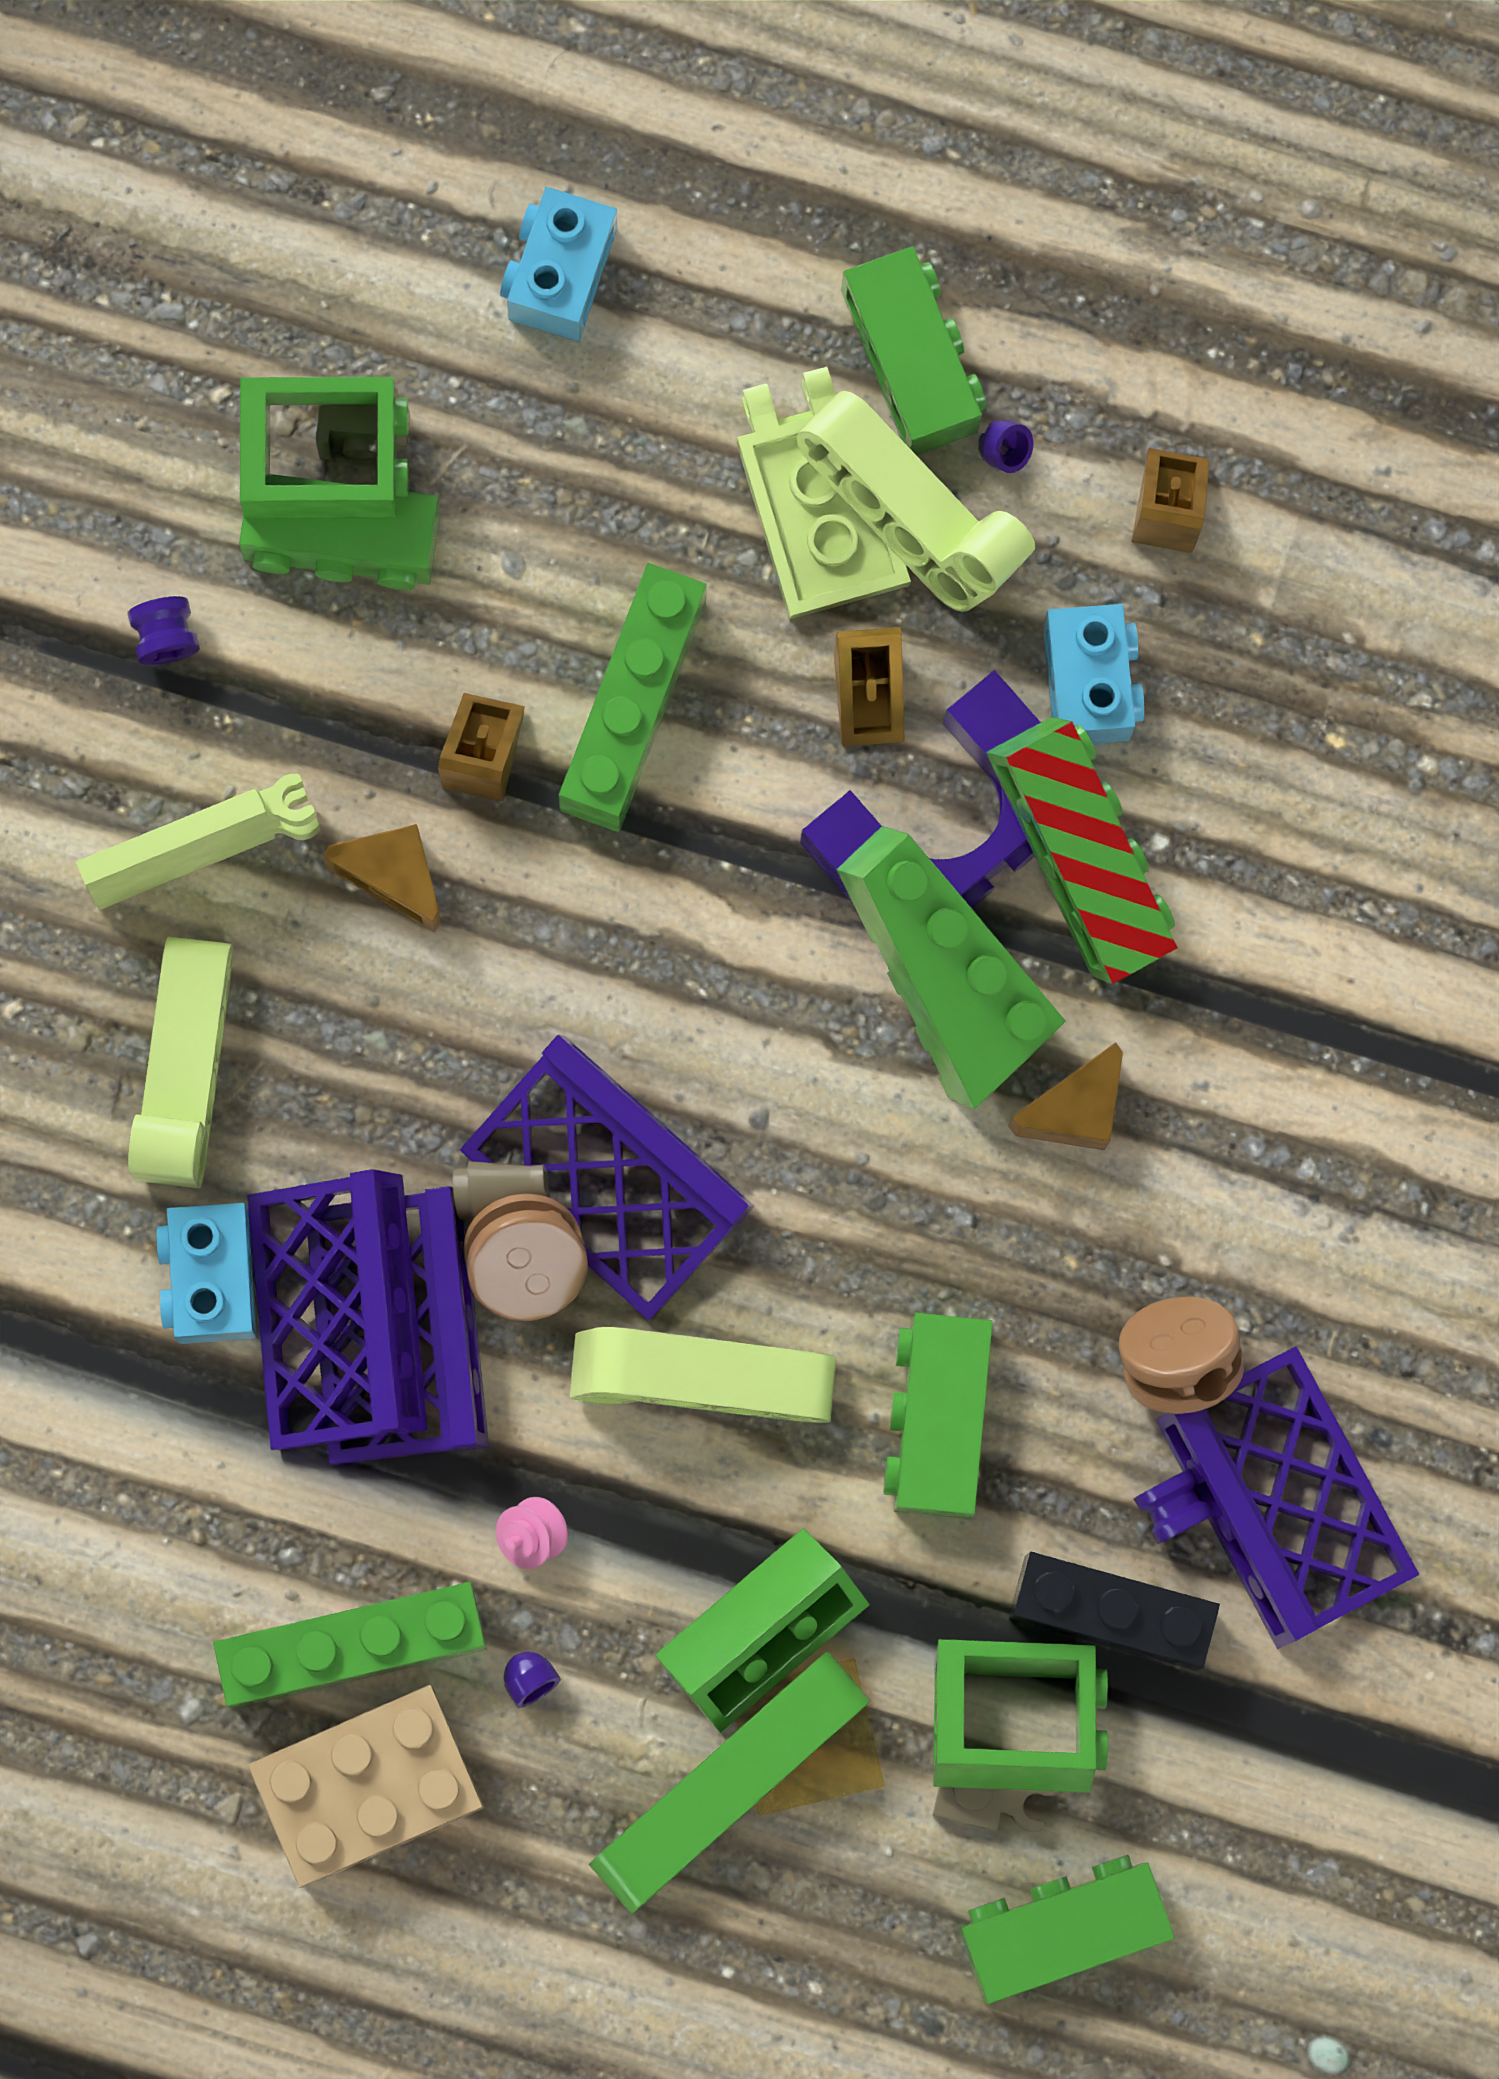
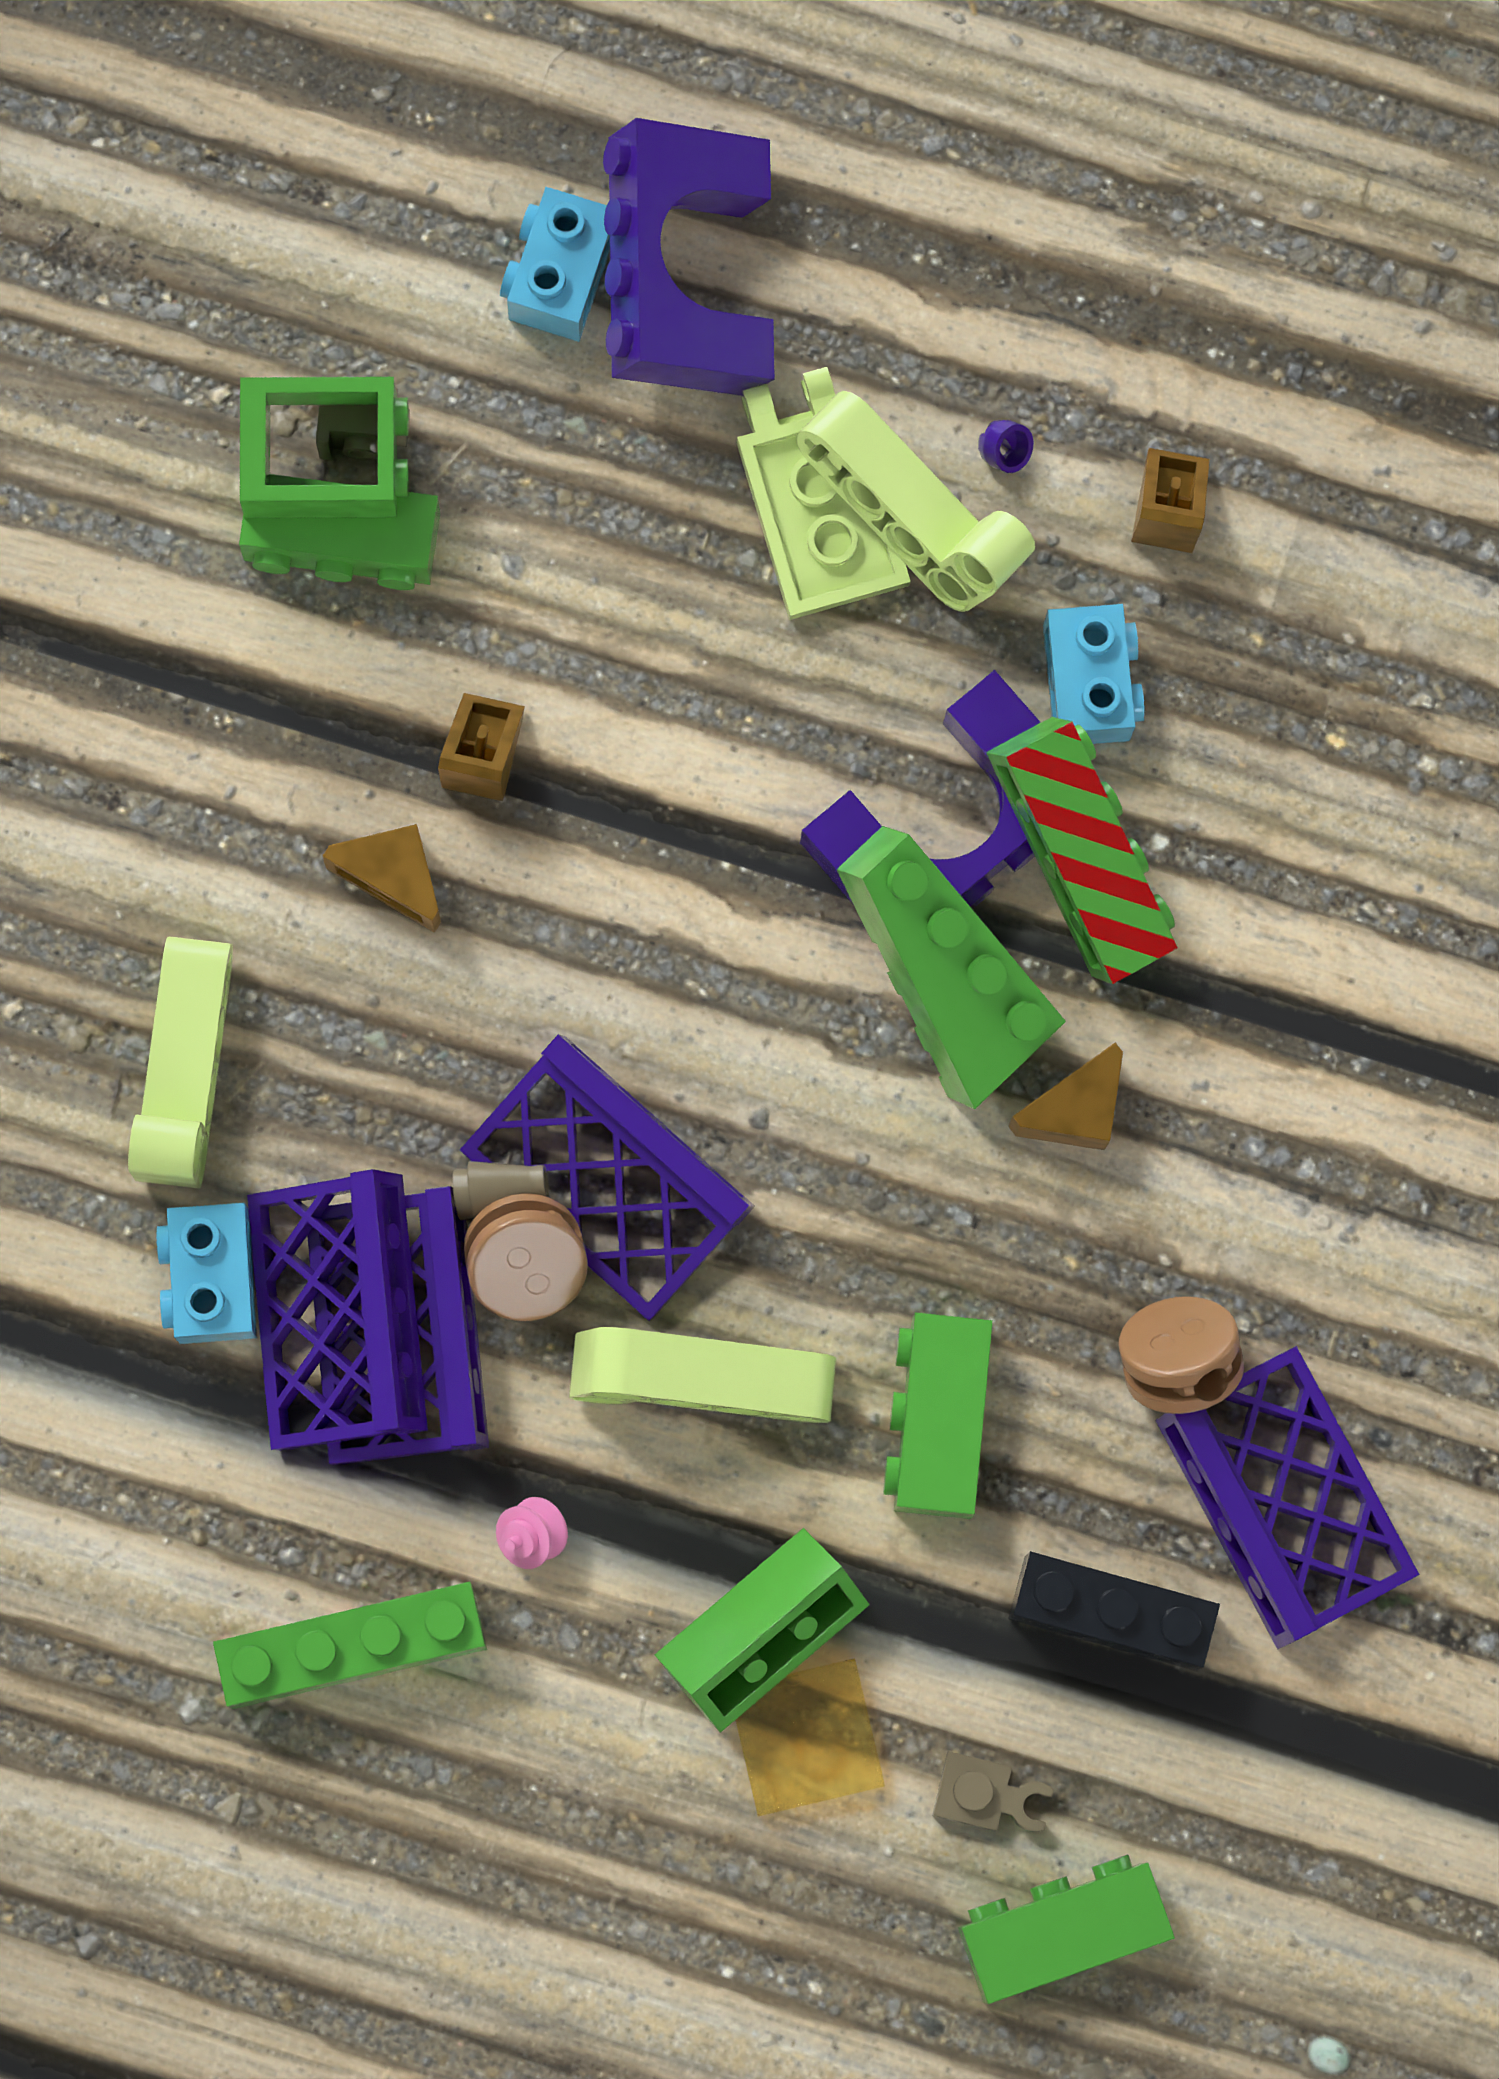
yellowish green tile [76,774,321,910] -> none
dark purple wheel [127,596,200,665] -> none
tan brick [247,1684,485,1888] -> none
dark purple hinge [503,1652,561,1708] -> none
bright green brick [559,562,707,832] -> none
bright green beam [588,1651,871,1915] -> none
pearl gold slope [834,627,905,746] -> none
bright green brick [841,246,987,455] -> none
bright green window [933,1640,1108,1793] -> none
dark purple wheel [1133,1469,1215,1544] -> none
none -> dark purple arch [603,118,775,396]

